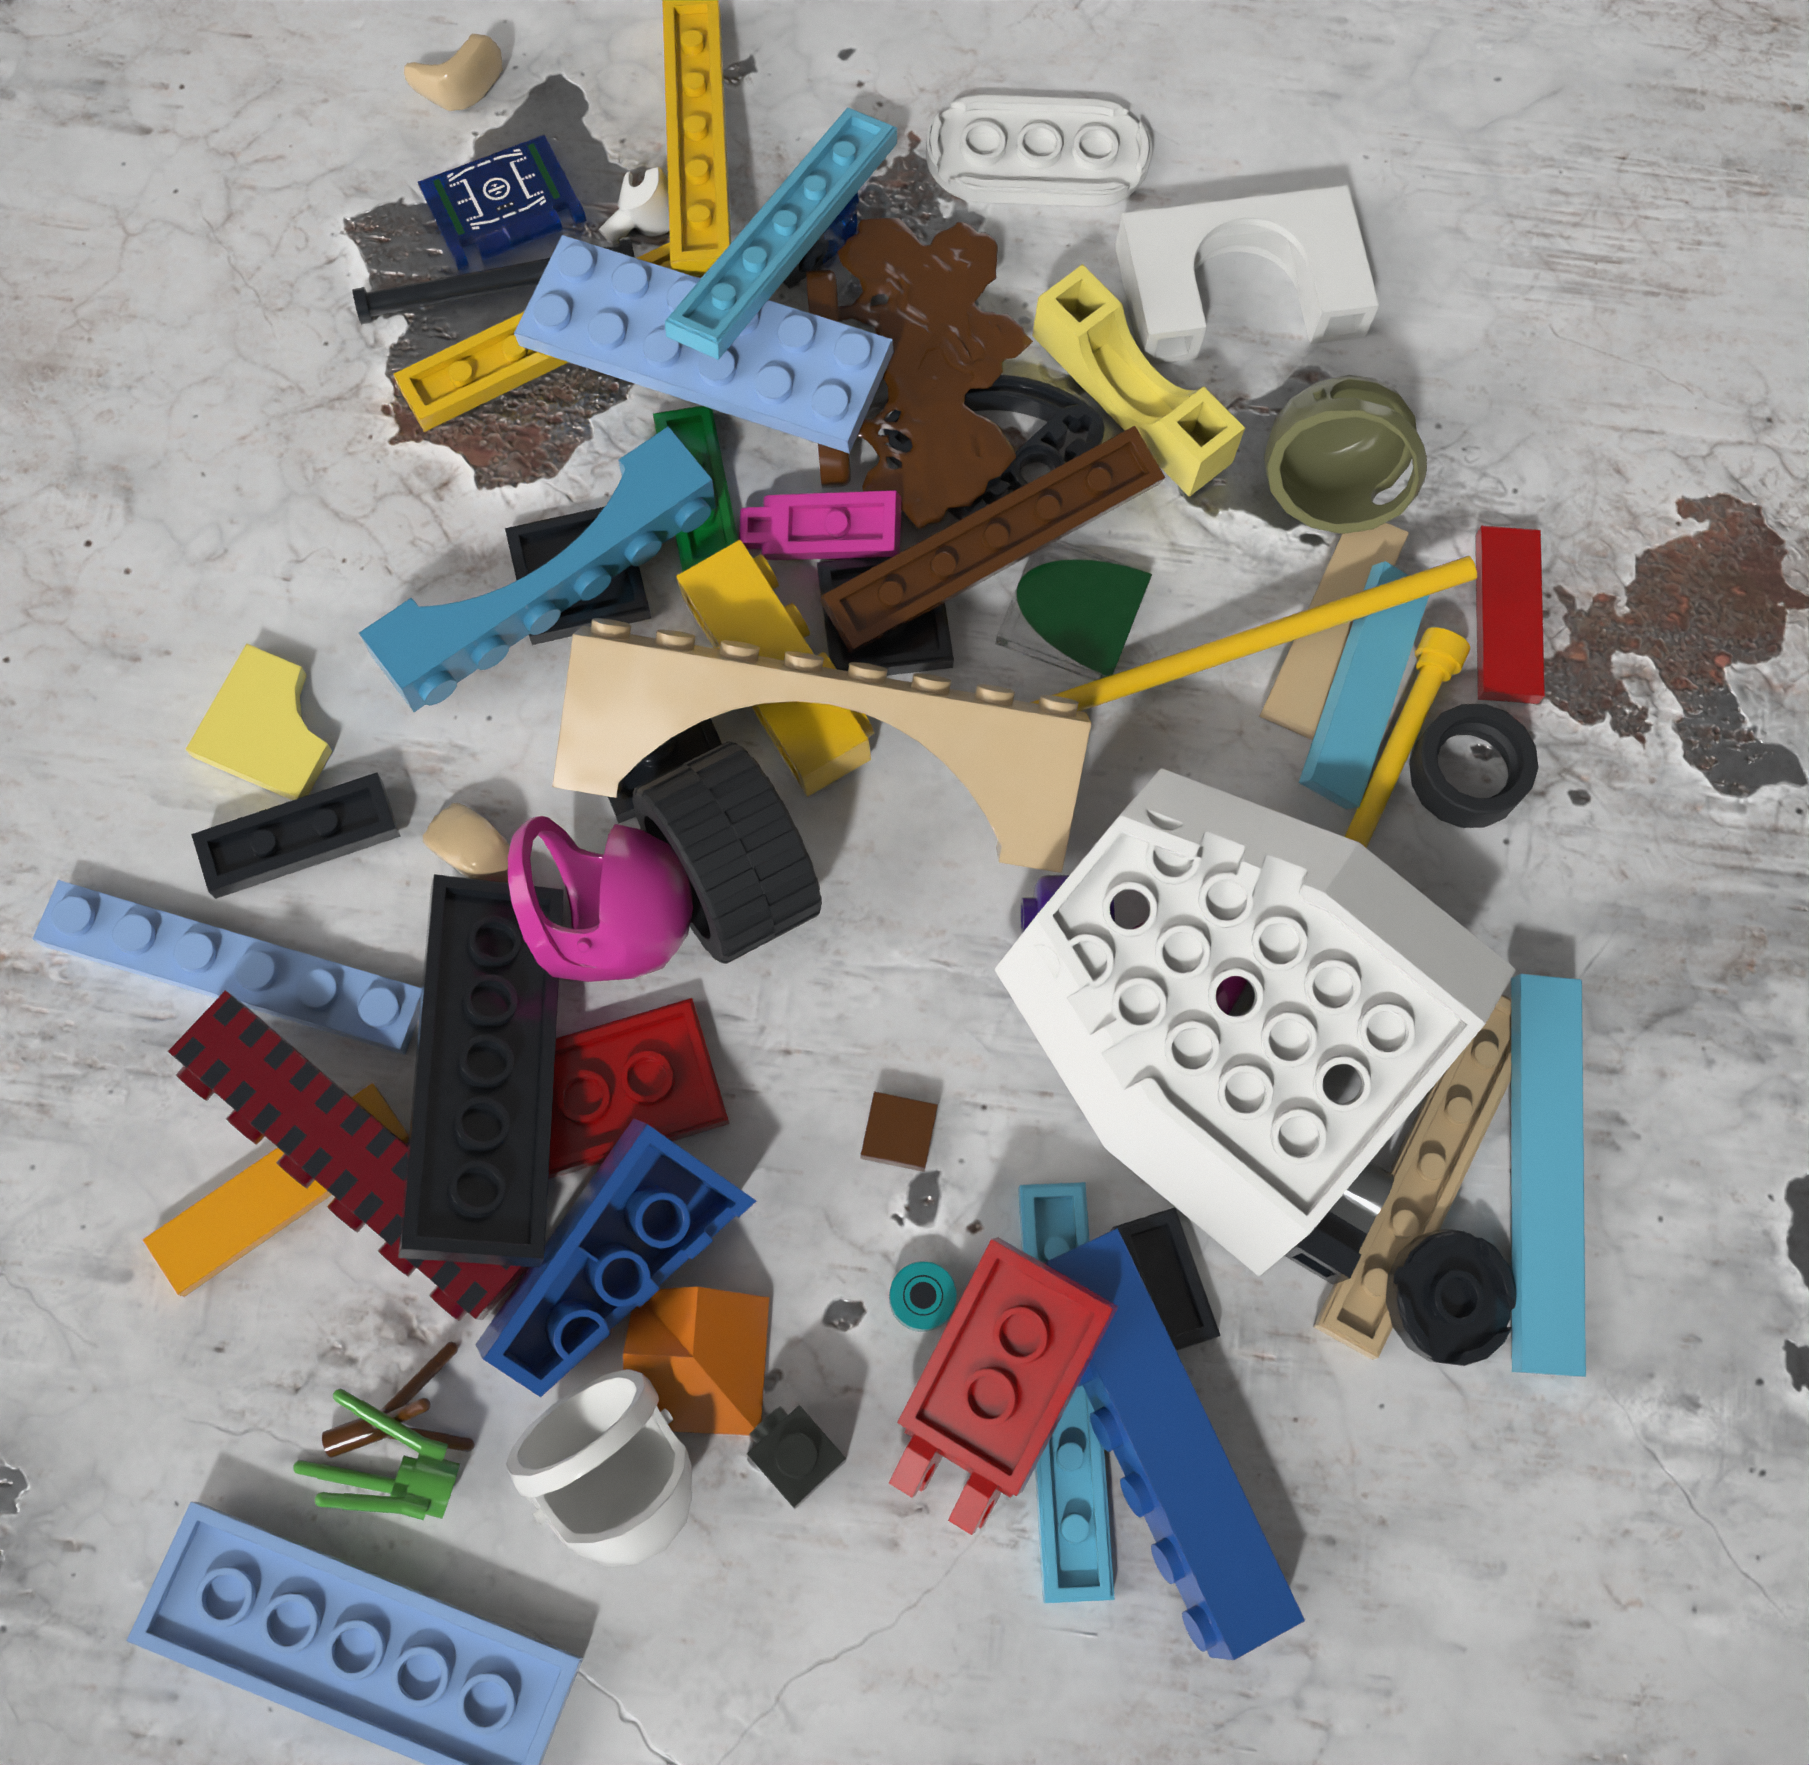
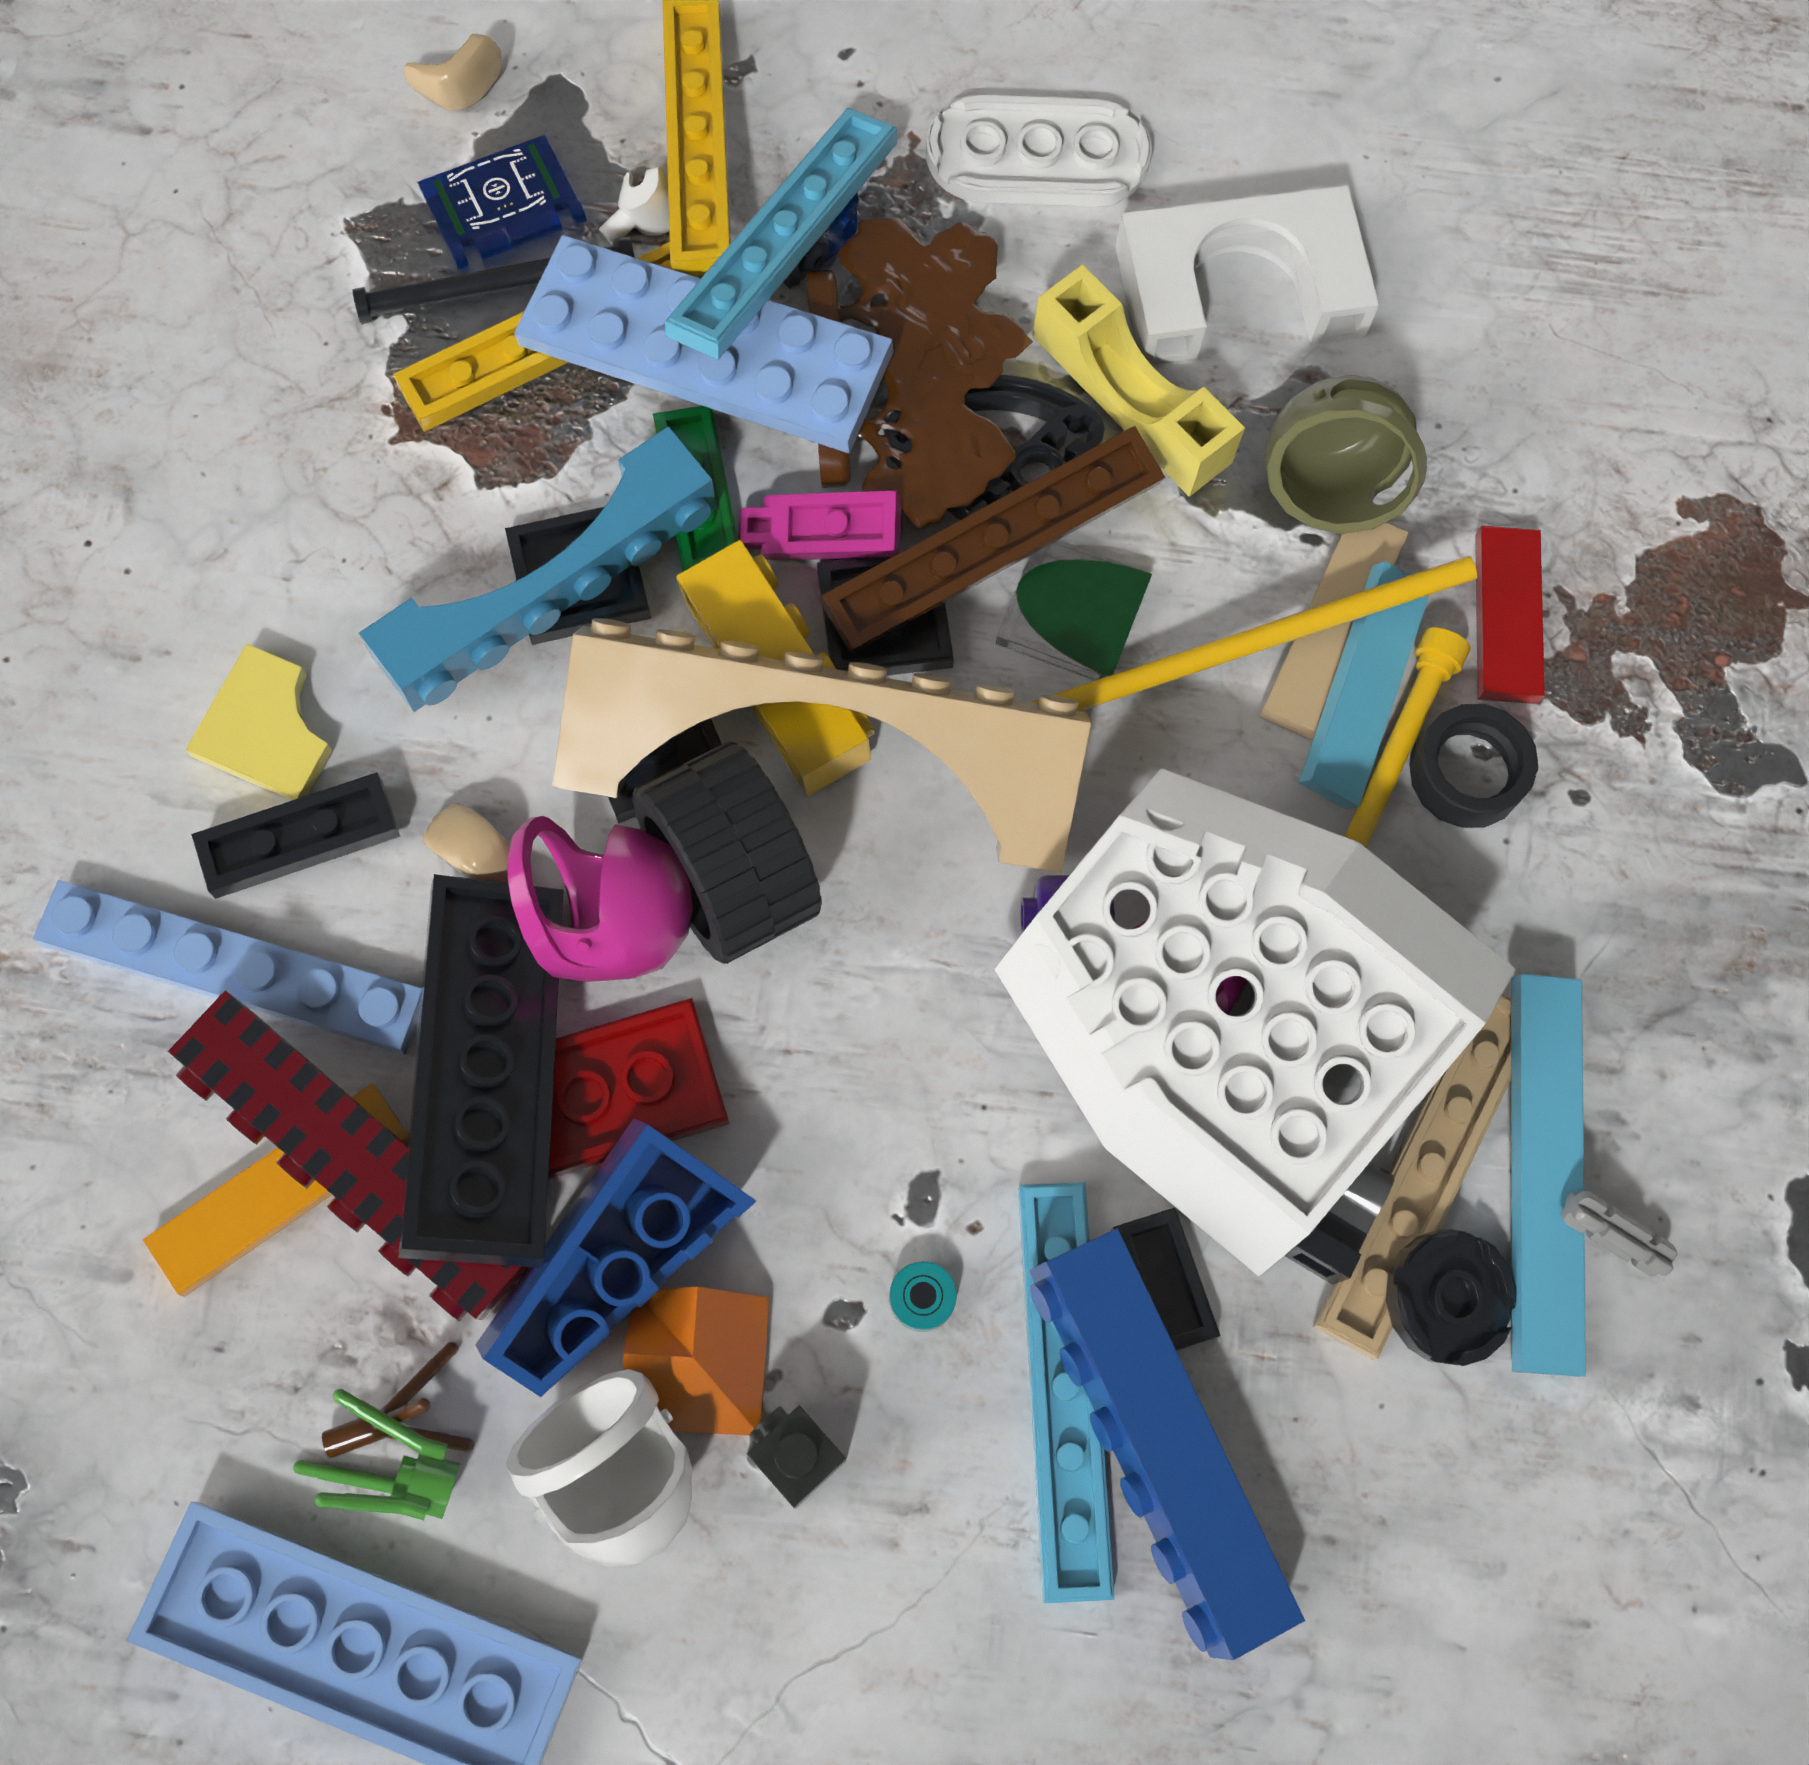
reddish brown tile [860,1091,938,1172] -> none
red tile [889,1237,1119,1535] -> none
none -> light grey axle [1561,1191,1678,1276]

